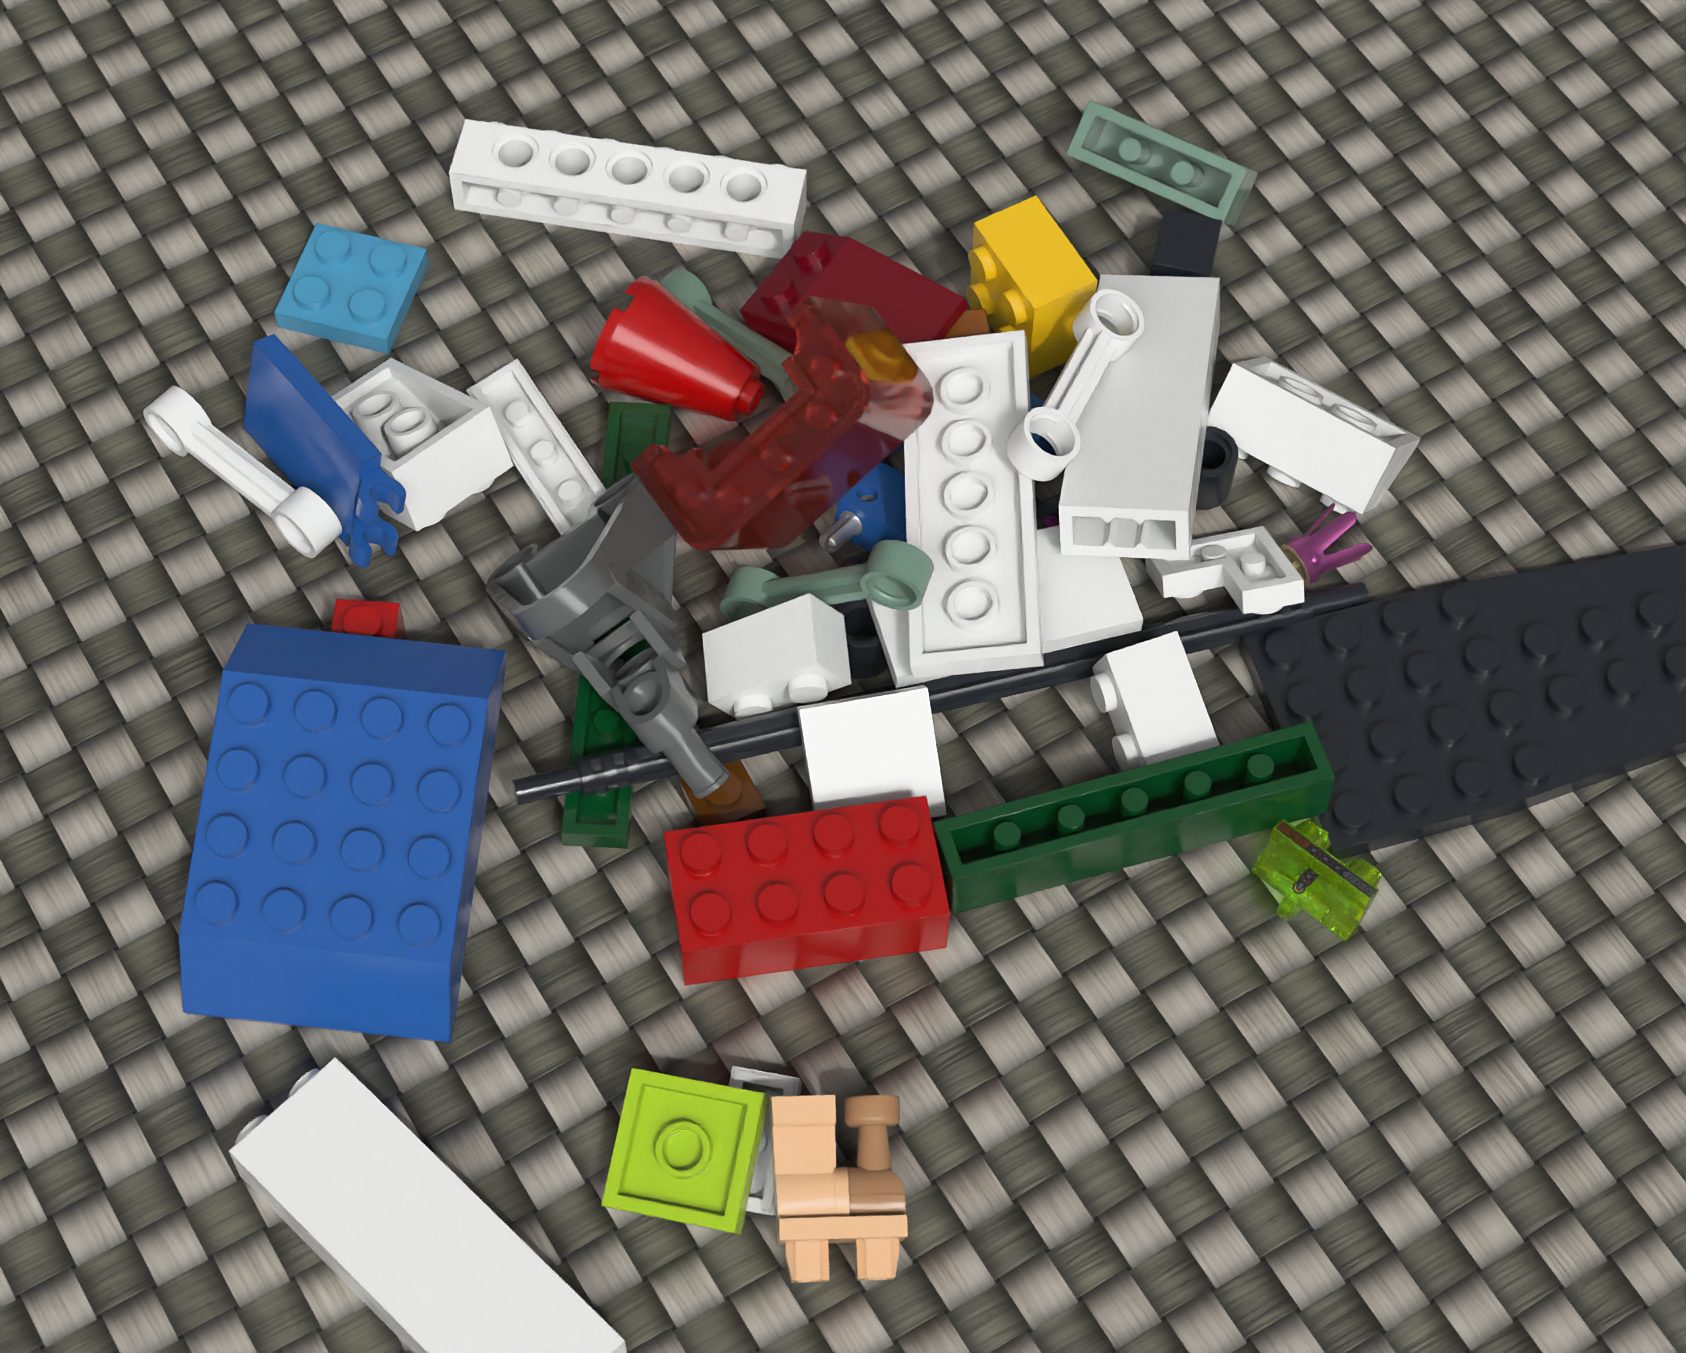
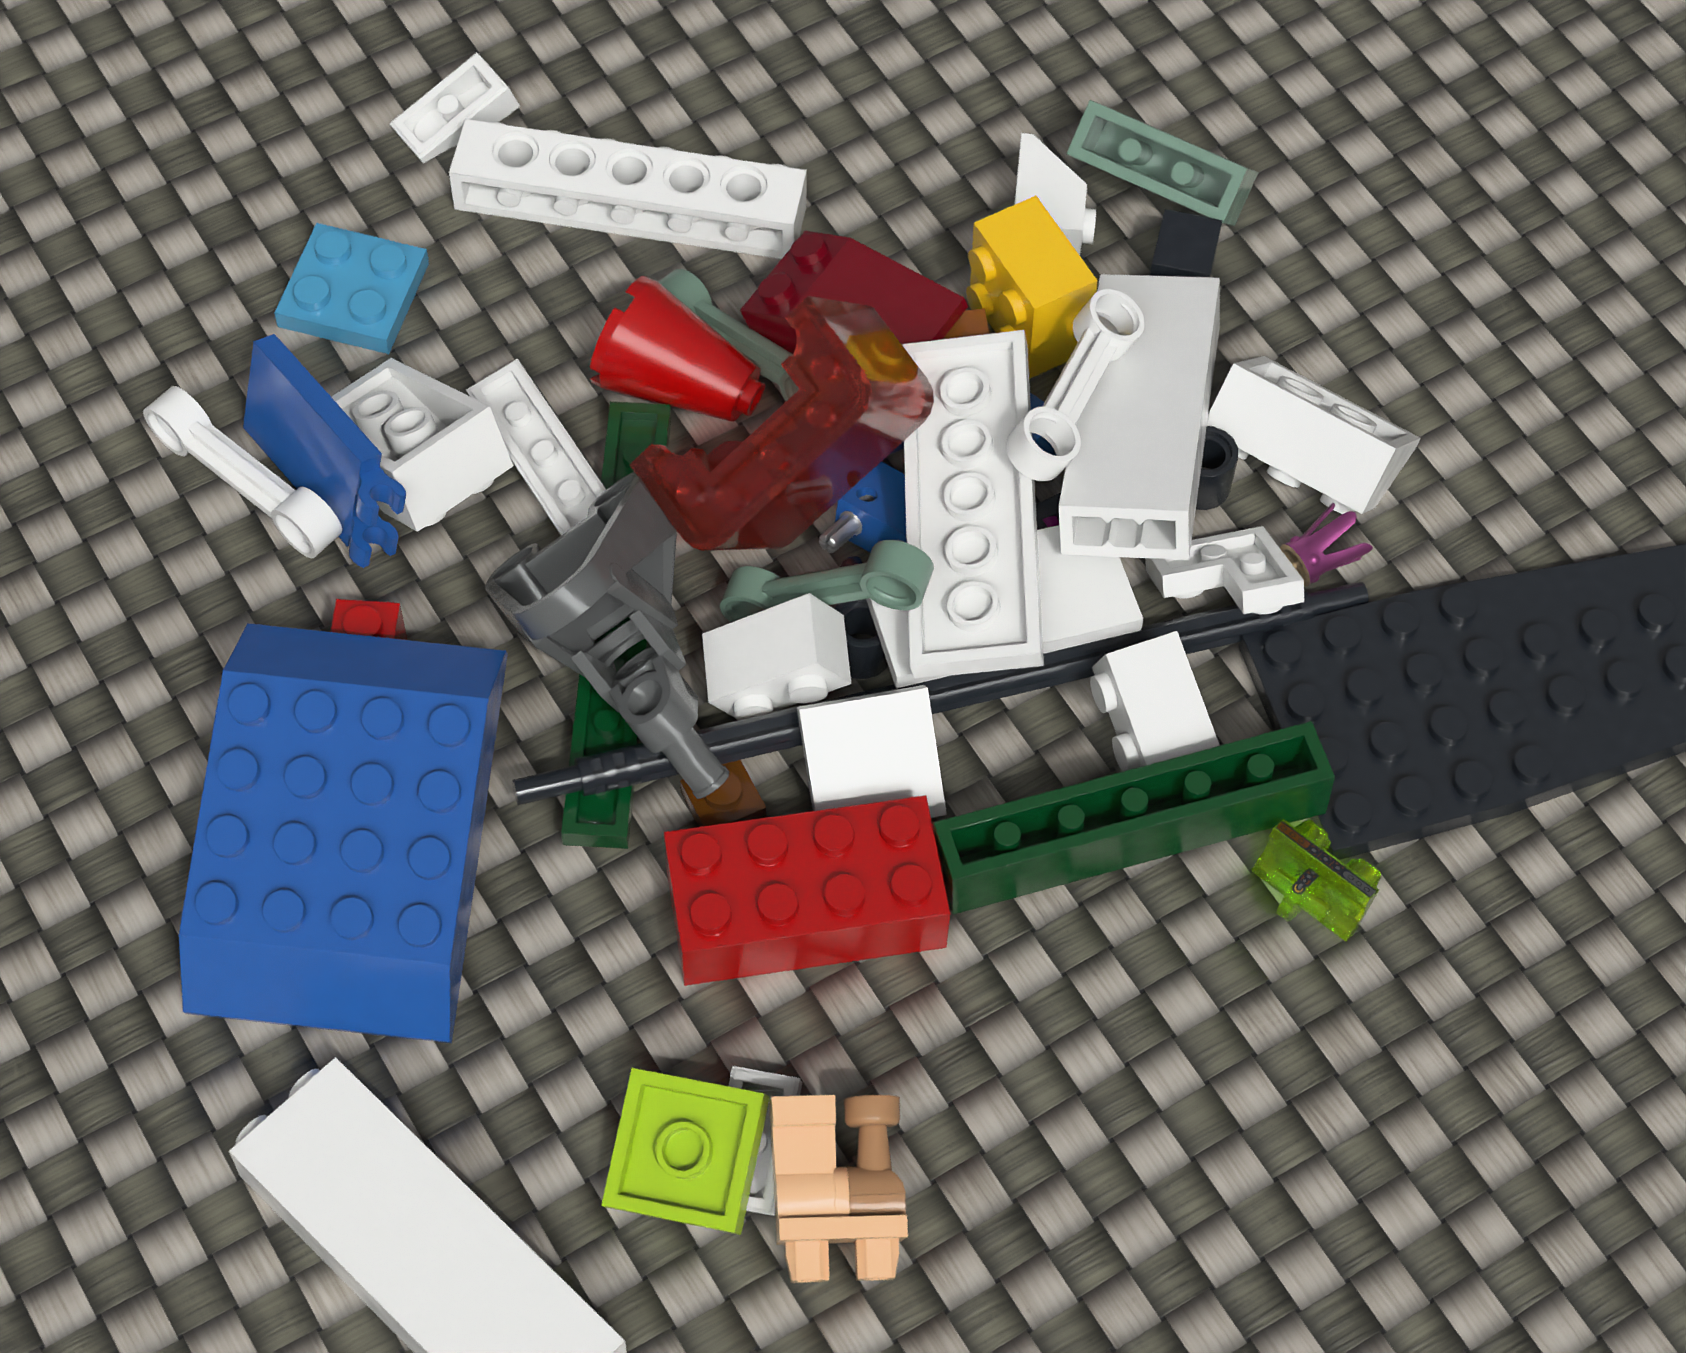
none -> white slope [389,53,520,163]
none -> white slope [1014,133,1096,255]

